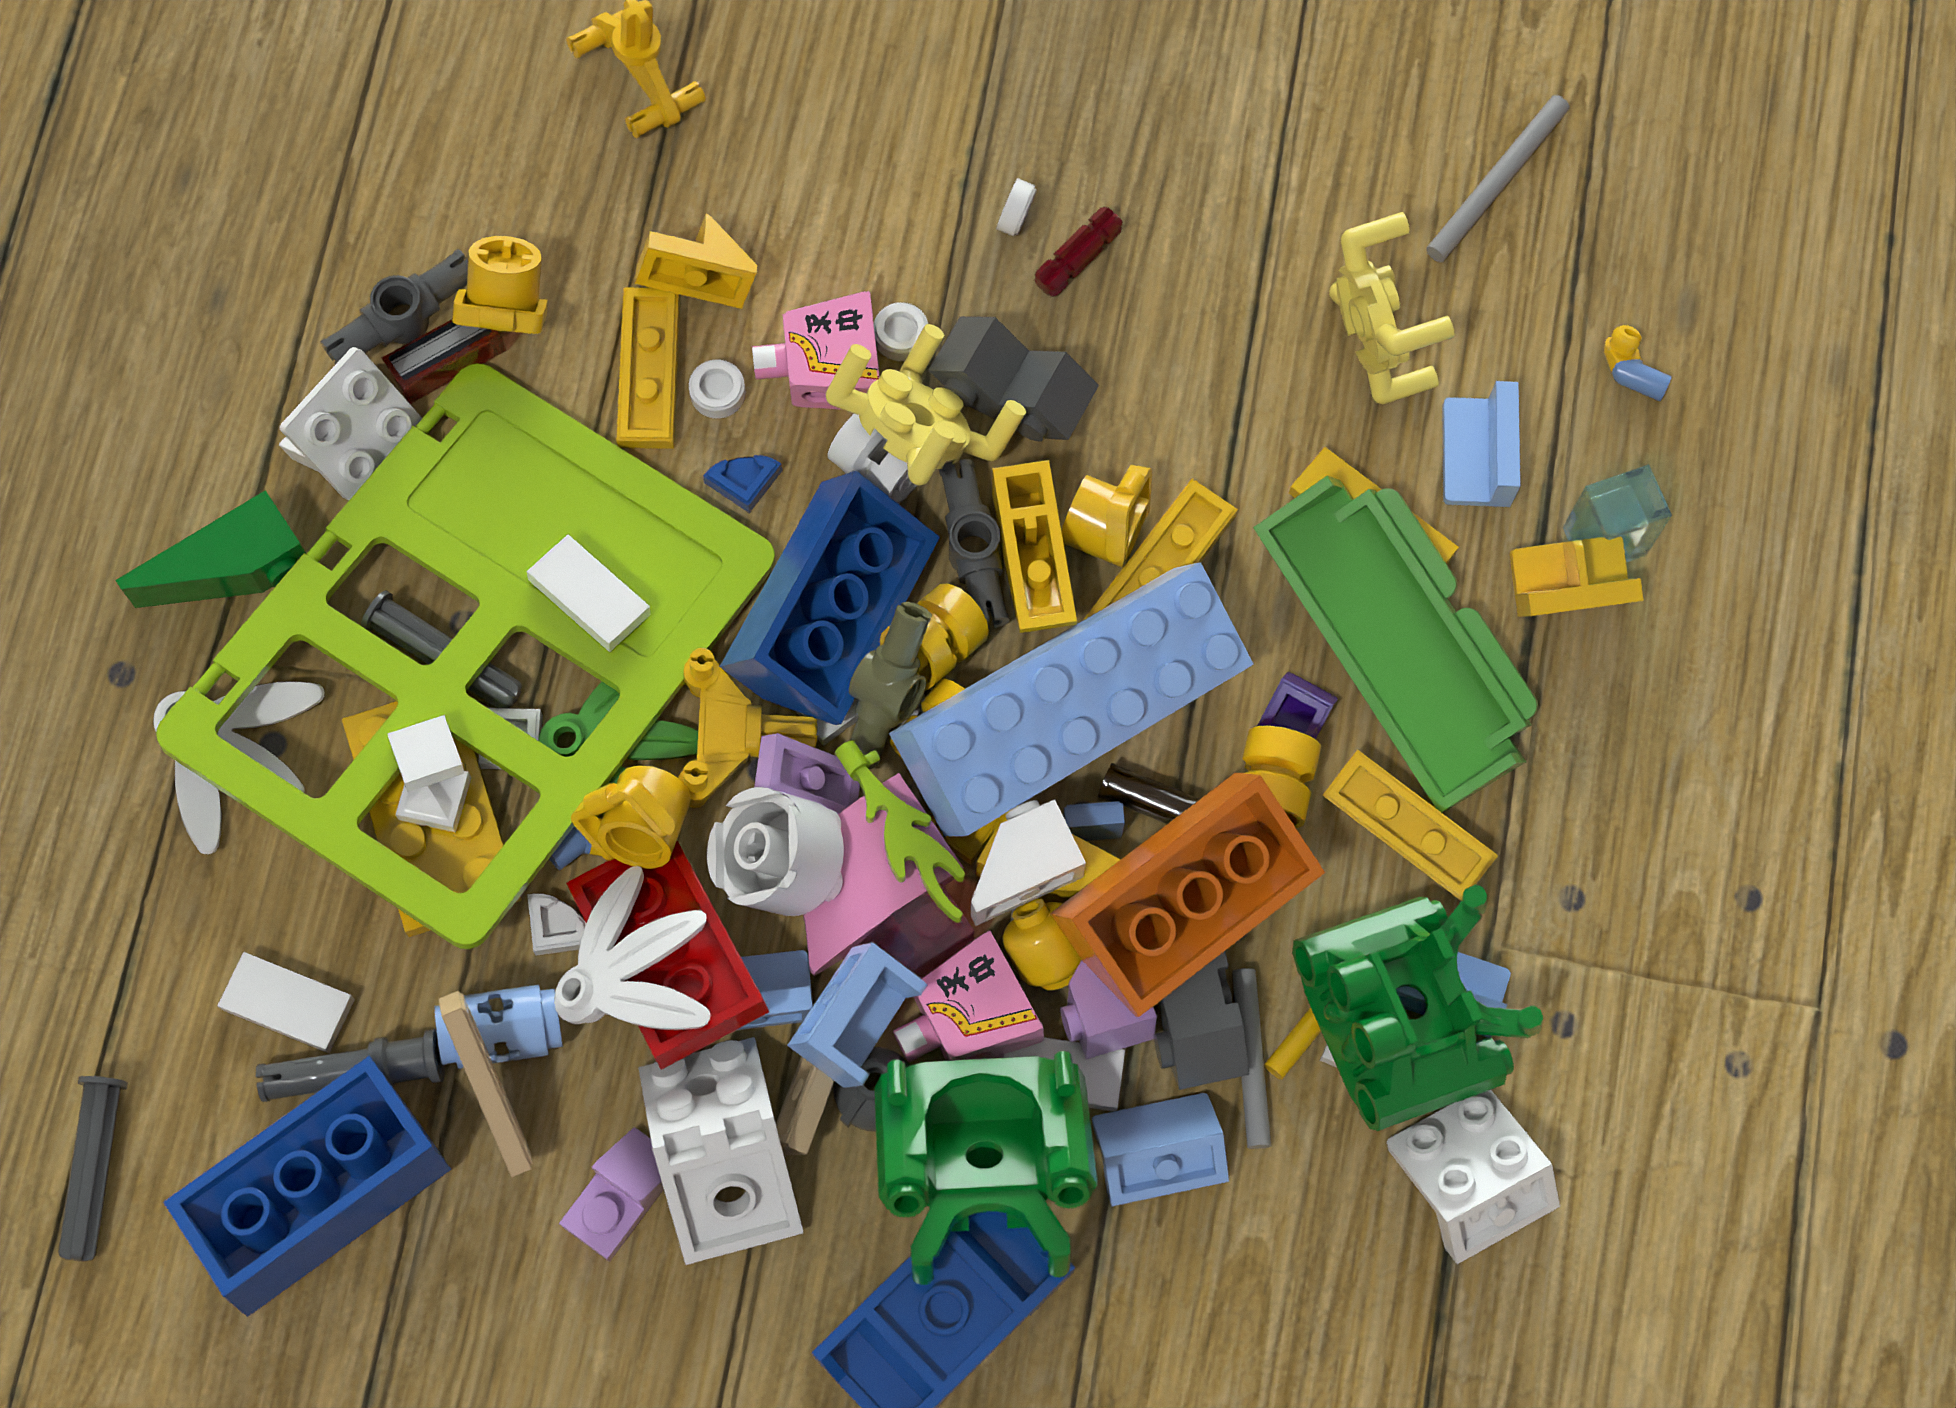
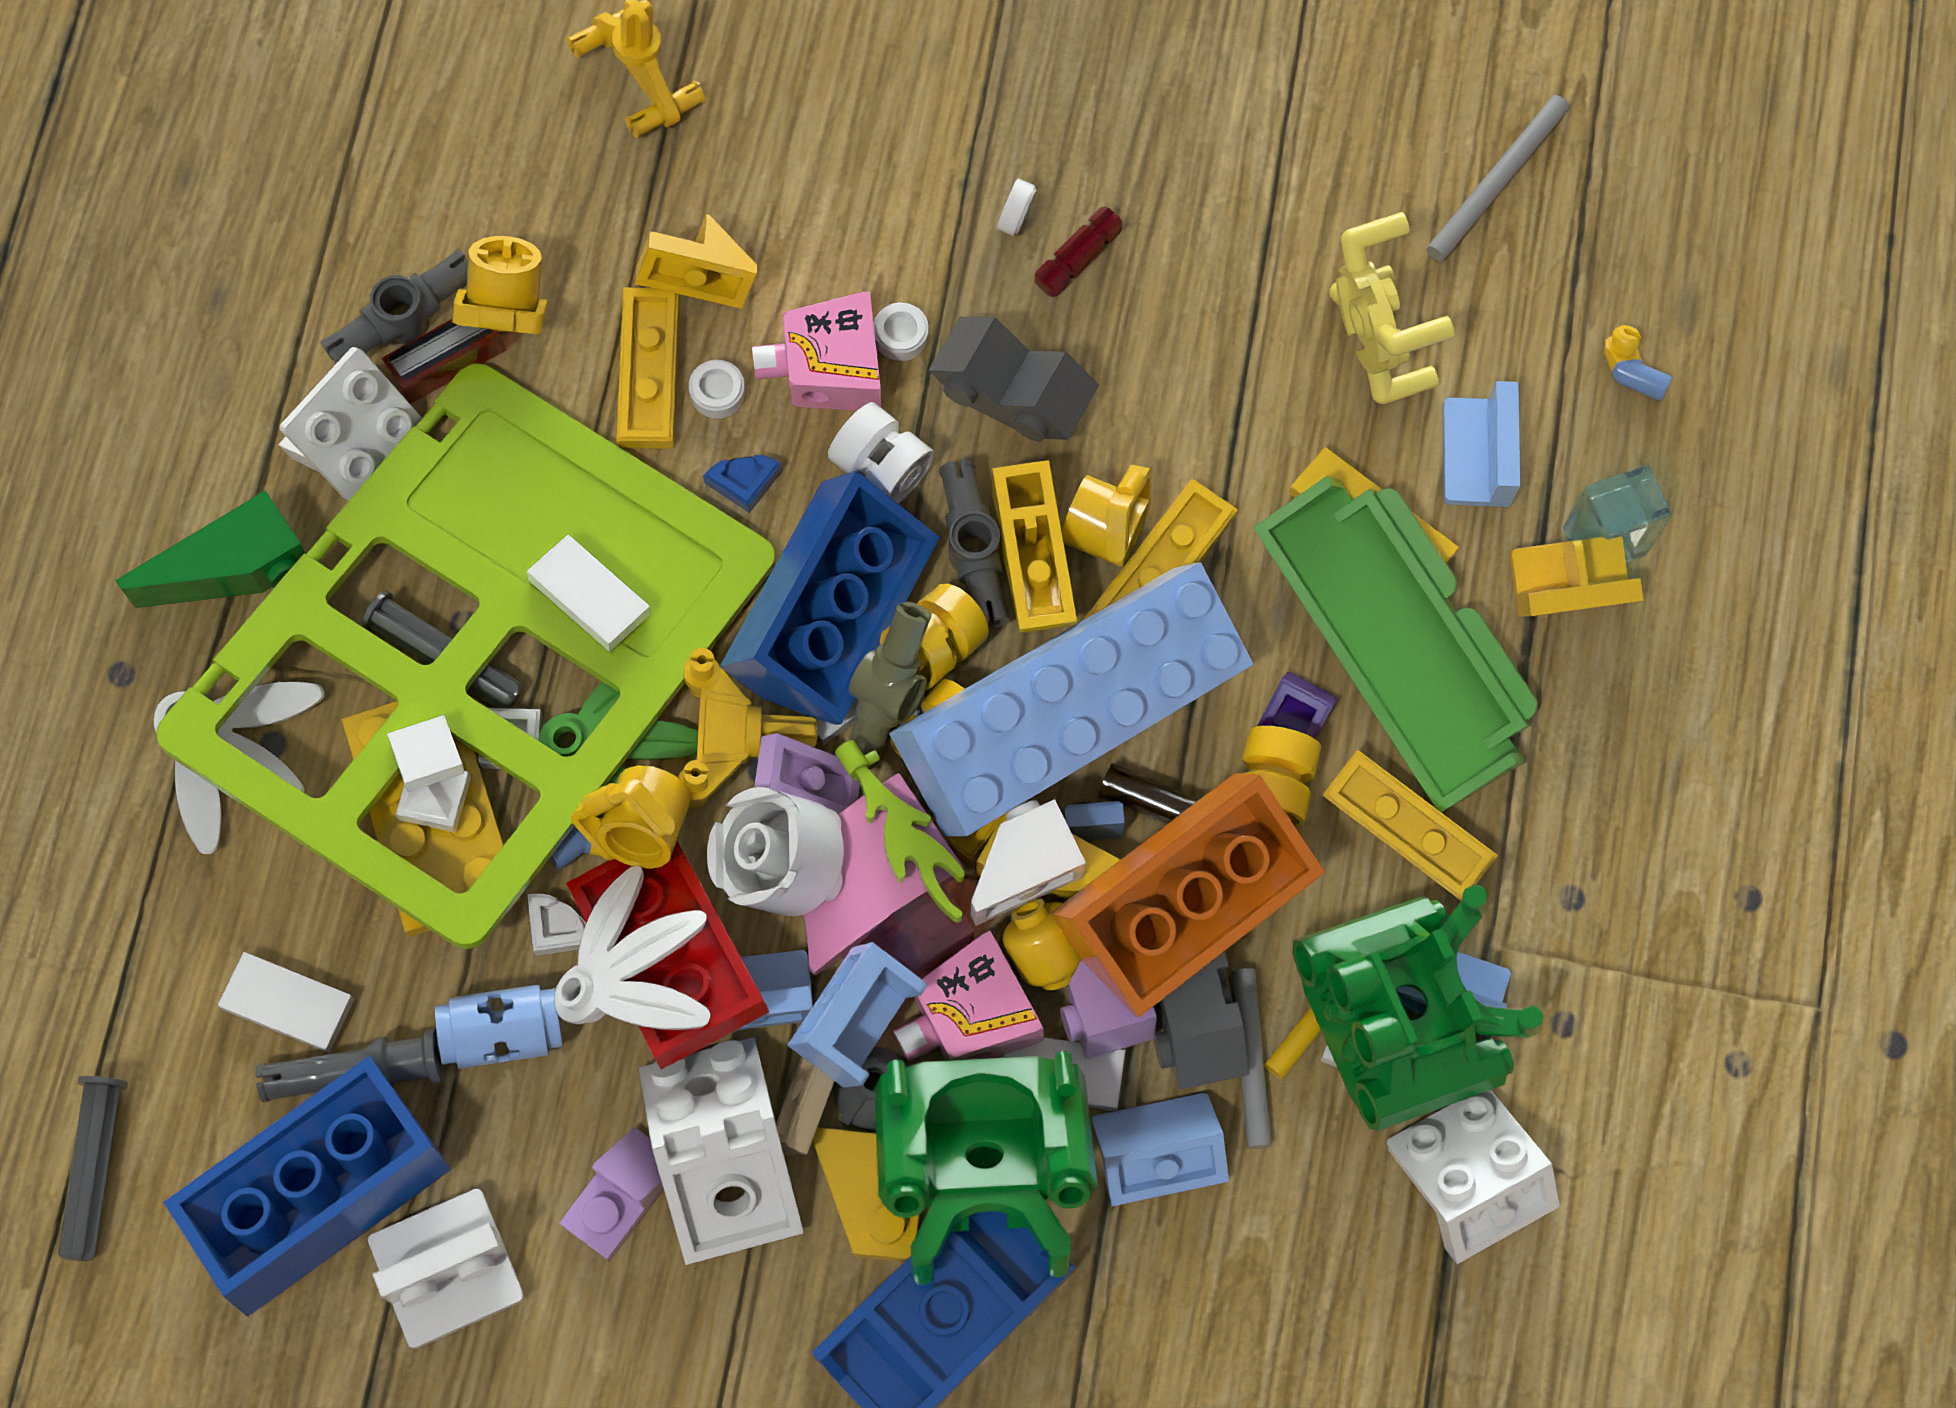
tan tile [439,991,533,1177] -> none
light yellow plate [826,324,1026,486] -> none
none -> white bracket [368,1189,524,1349]
none -> yellow wing [812,1127,919,1262]

